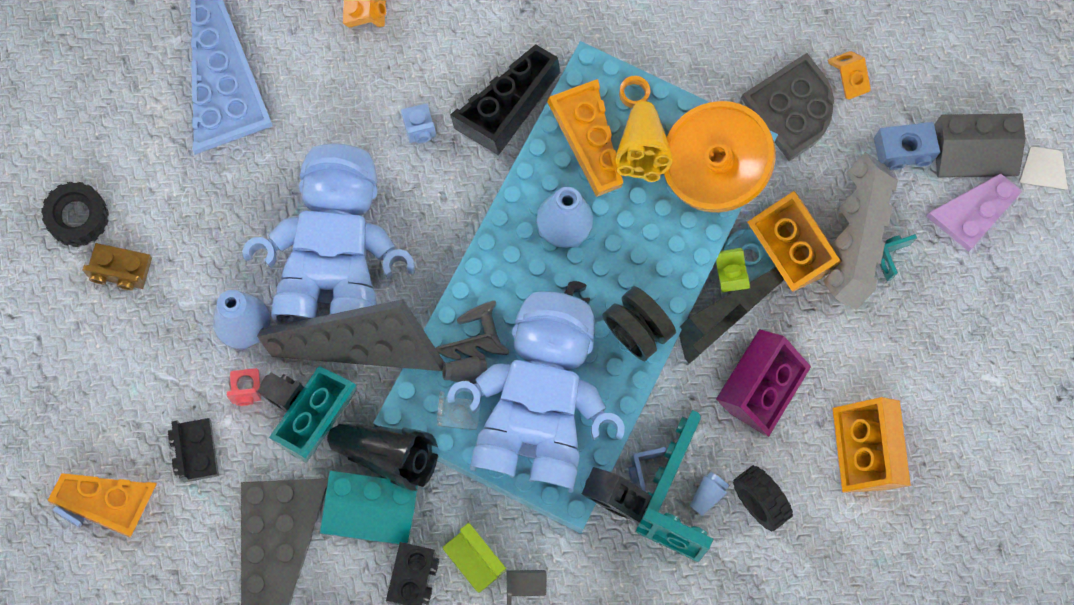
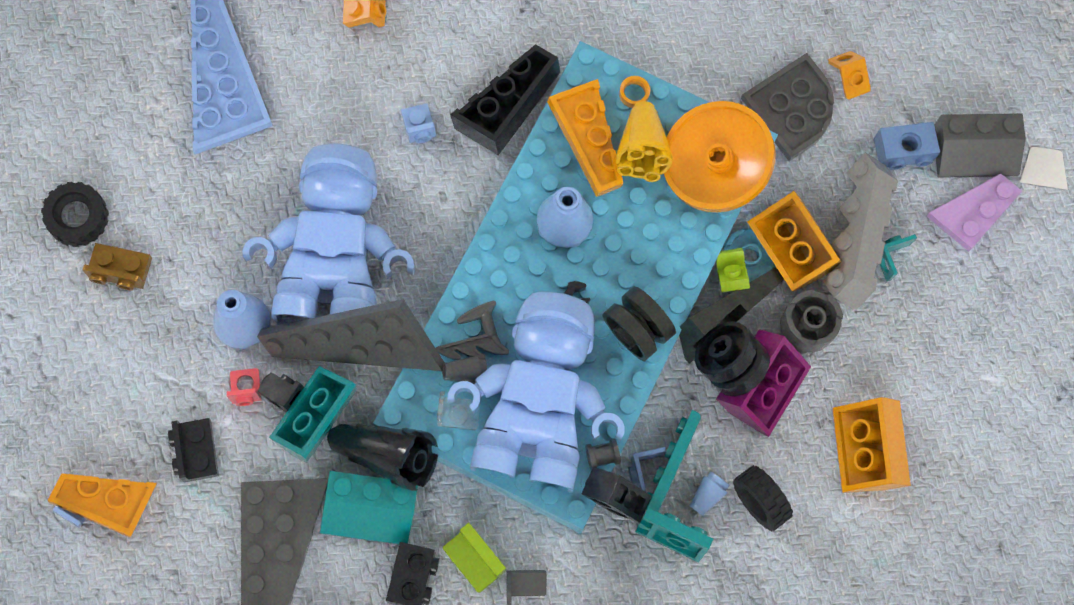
none -> dark grey bush [585,438,621,471]
none -> black wheel [694,322,770,397]
none -> dark grey brick [780,290,843,353]

